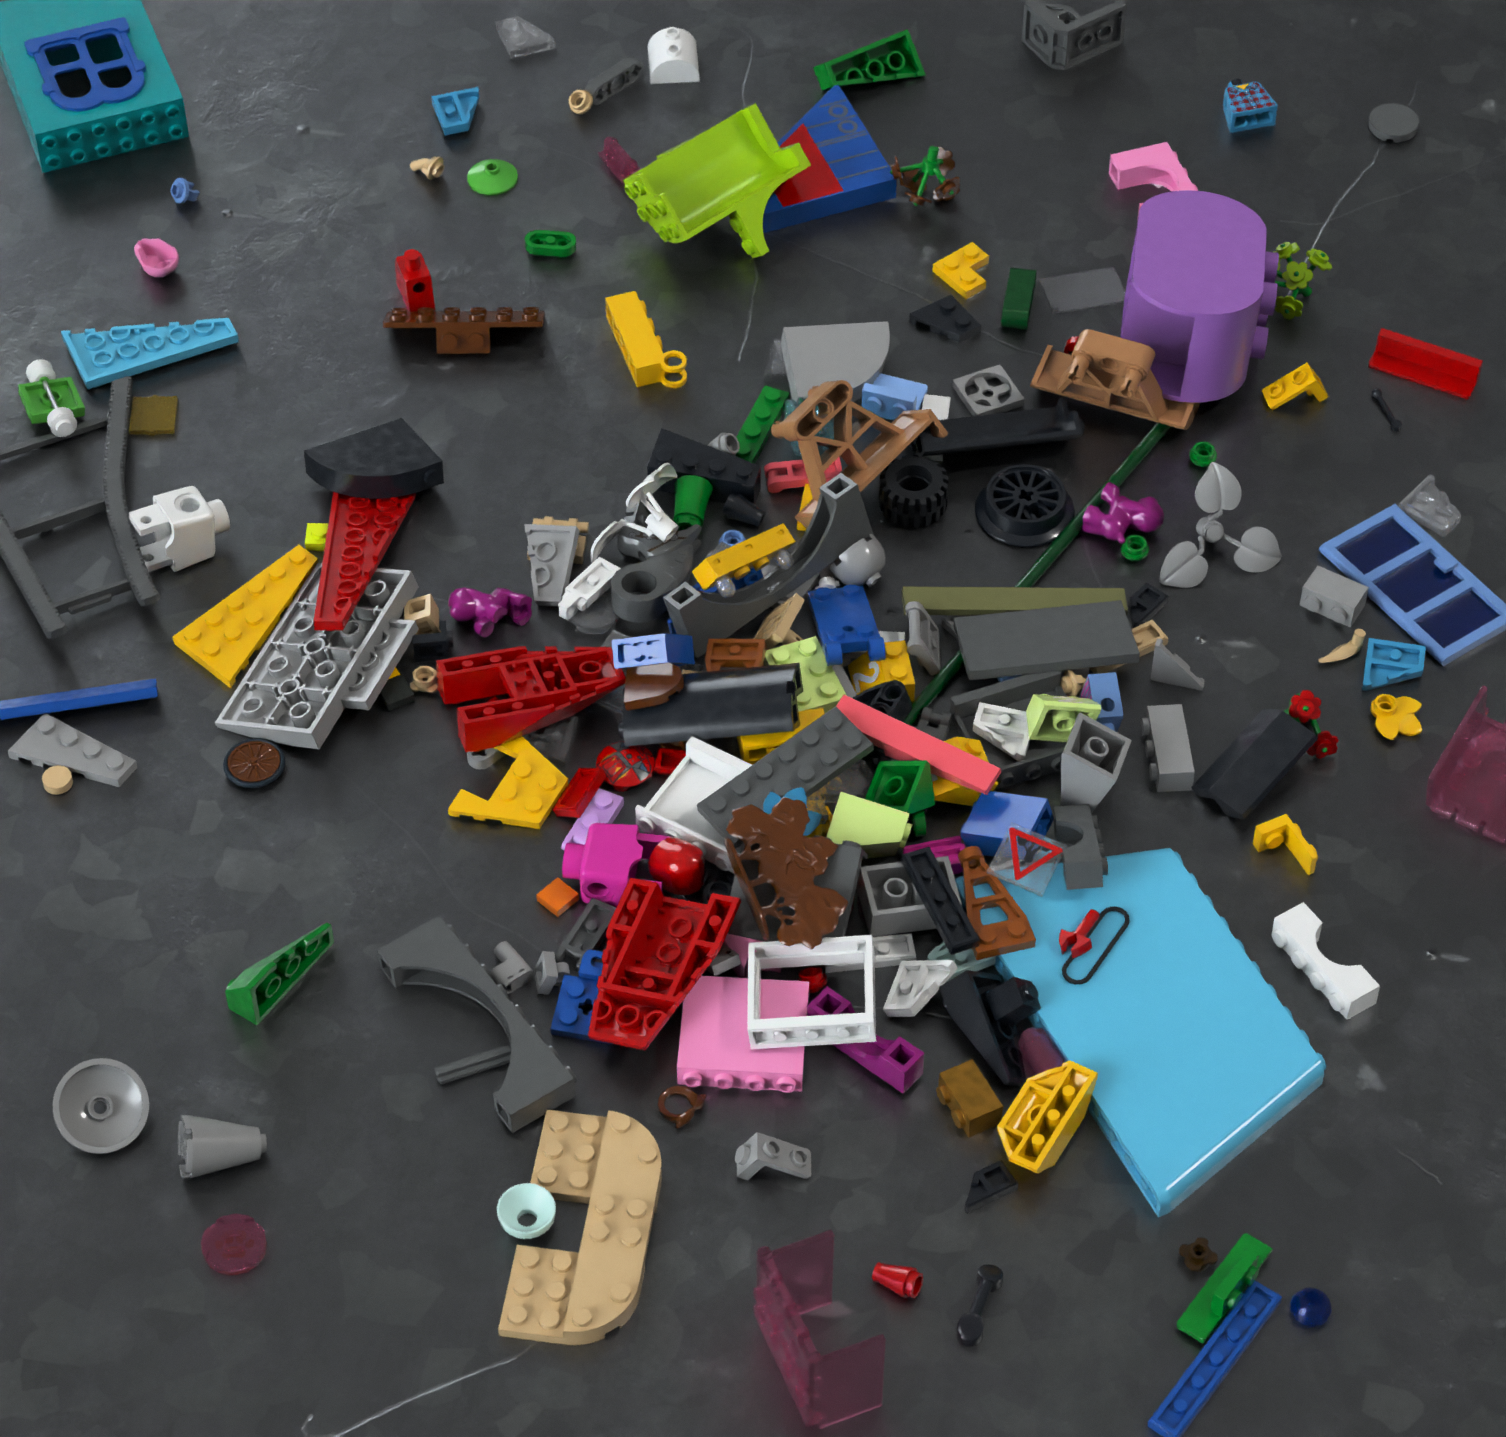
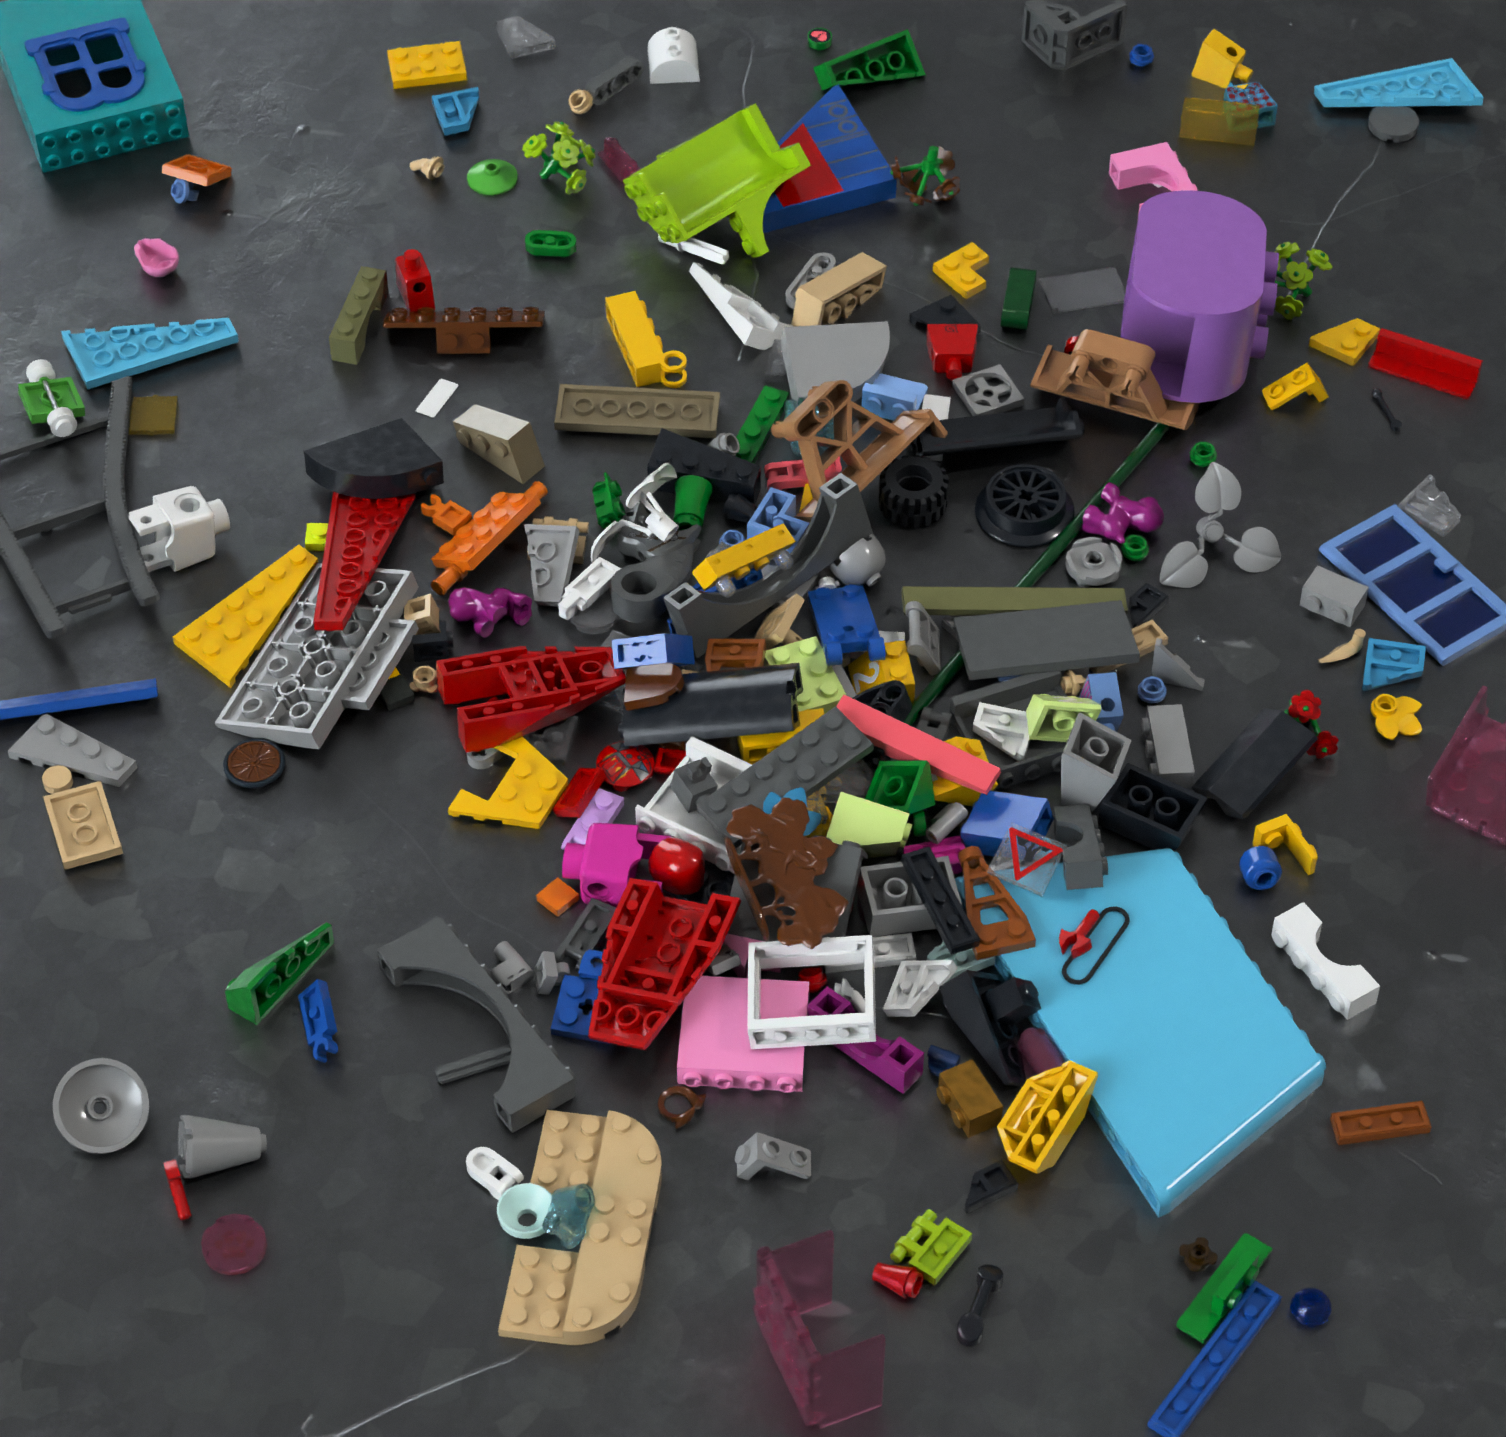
none -> tan plate [43,781,123,870]
none -> orange tile [162,154,232,187]
none -> red bar [163,1159,191,1220]
none -> blue plate [298,979,338,1063]
none -> olive arch [329,266,389,365]
none -> yellow plate [387,41,467,89]
none -> white sticker [416,379,458,418]
none -> orange plate [421,494,472,536]
none -> orange plate [431,481,548,595]
none -> dark tan wedge [453,404,545,484]
none -> white plate [466,1147,524,1200]
none -> lime plant [522,121,596,195]
none -> clear light blue piece [542,1183,595,1249]
none -> dark tan plate [554,384,720,438]
none -> green hinge [592,472,626,529]
none -> white axle [658,235,729,265]
none -> dark grey brick [670,757,718,813]
none -> white wedge [689,262,794,351]
none -> medium blue brick [747,487,810,560]
none -> light grey plate [785,252,836,309]
none -> tan wedge [791,252,887,327]
none -> tile [808,28,832,50]
none -> white plate [834,978,865,1013]
none -> lime plate [890,1209,972,1285]
none -> red torso [926,324,978,380]
none -> light grey piece [926,802,968,844]
none -> dark blue plate [927,1045,961,1077]
none -> light grey plate [1065,537,1122,588]
none -> black brick [1098,763,1207,851]
none -> blue plate [1129,44,1154,67]
none -> medium blue plate [1137,676,1167,704]
none -> clear yellow piece [1179,97,1260,145]
none -> yellow torso [1191,28,1254,88]
none -> blue head [1239,846,1282,890]
none -> yellow wing [1309,318,1380,366]
none -> medium azure wing [1314,58,1483,107]
none -> dark orange tile [1330,1100,1432,1145]

